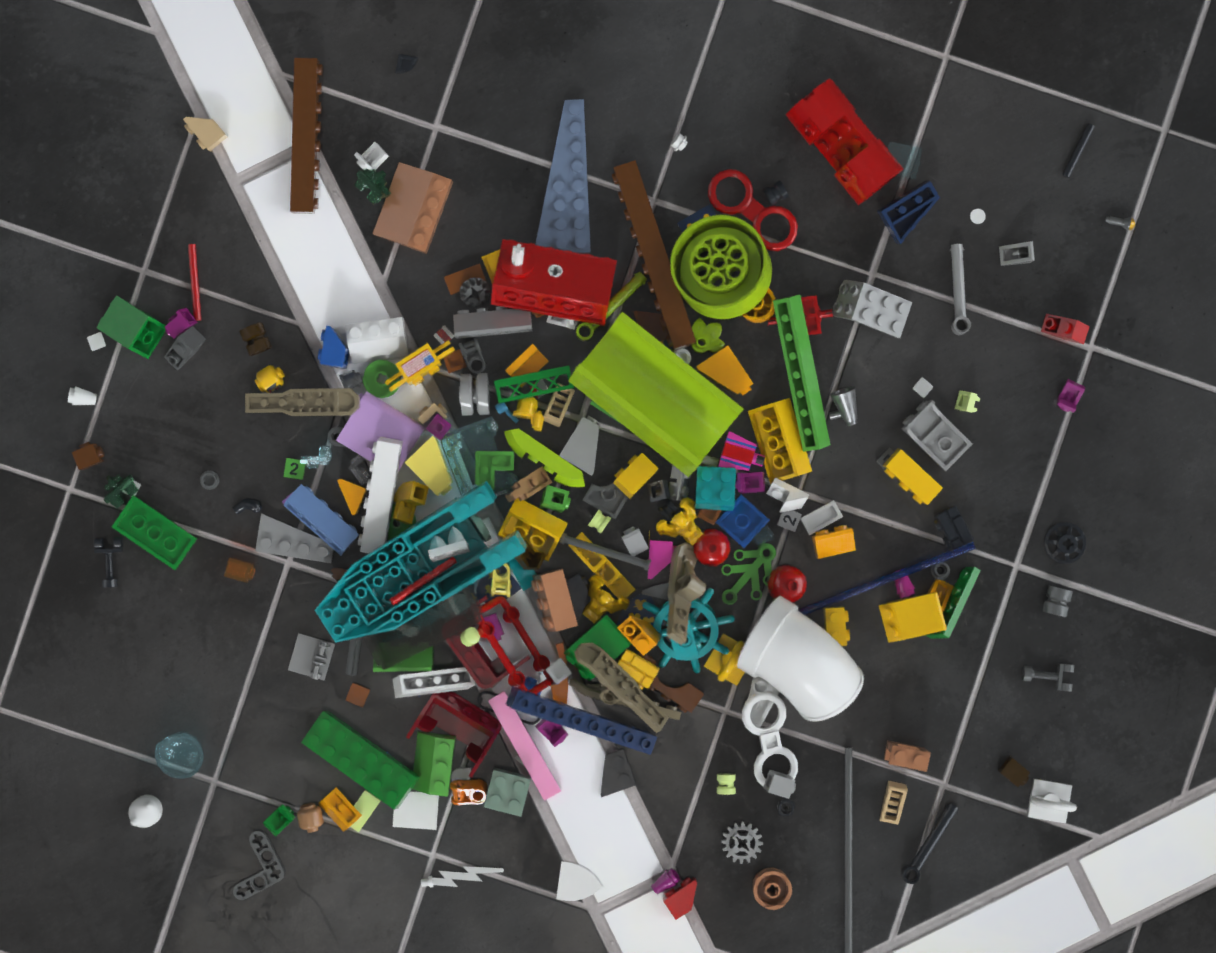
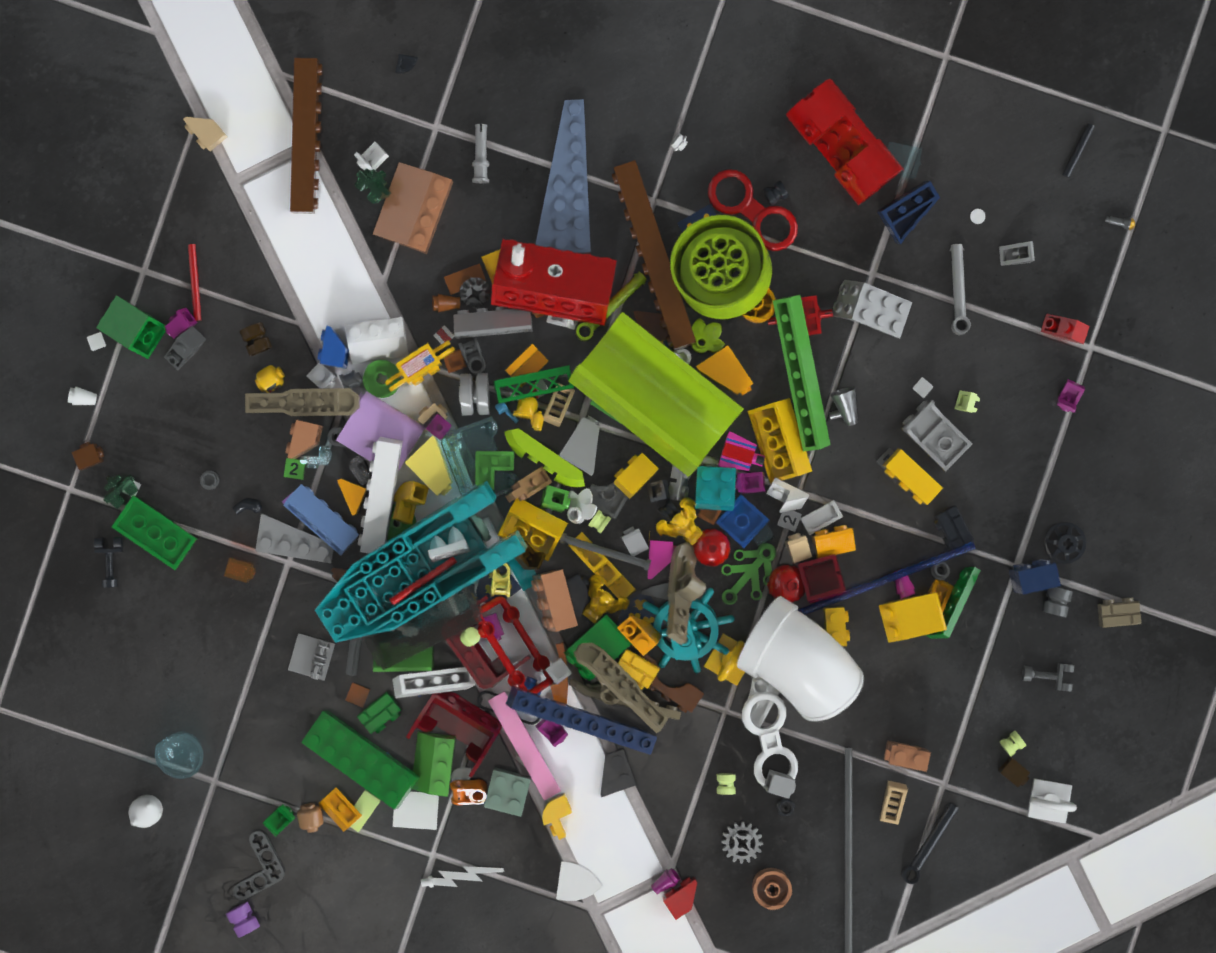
none -> medium lavender wheel [226,902,260,938]
none -> nougat slope [286,420,323,459]
none -> white bracket [307,362,337,389]
none -> green brick [357,691,402,734]
none -> dark orange cone [432,294,460,313]
none -> light grey pin [472,124,489,184]
none -> yellow brick [542,793,572,840]
none -> white plate [567,488,597,524]
none -> tan slope [785,533,812,563]
none -> dark red piece [798,554,847,604]
none -> yellowish green wheel [1000,730,1026,757]
none -> dark blue brick [1009,559,1061,594]
none -> dark tan brick [1098,597,1141,628]

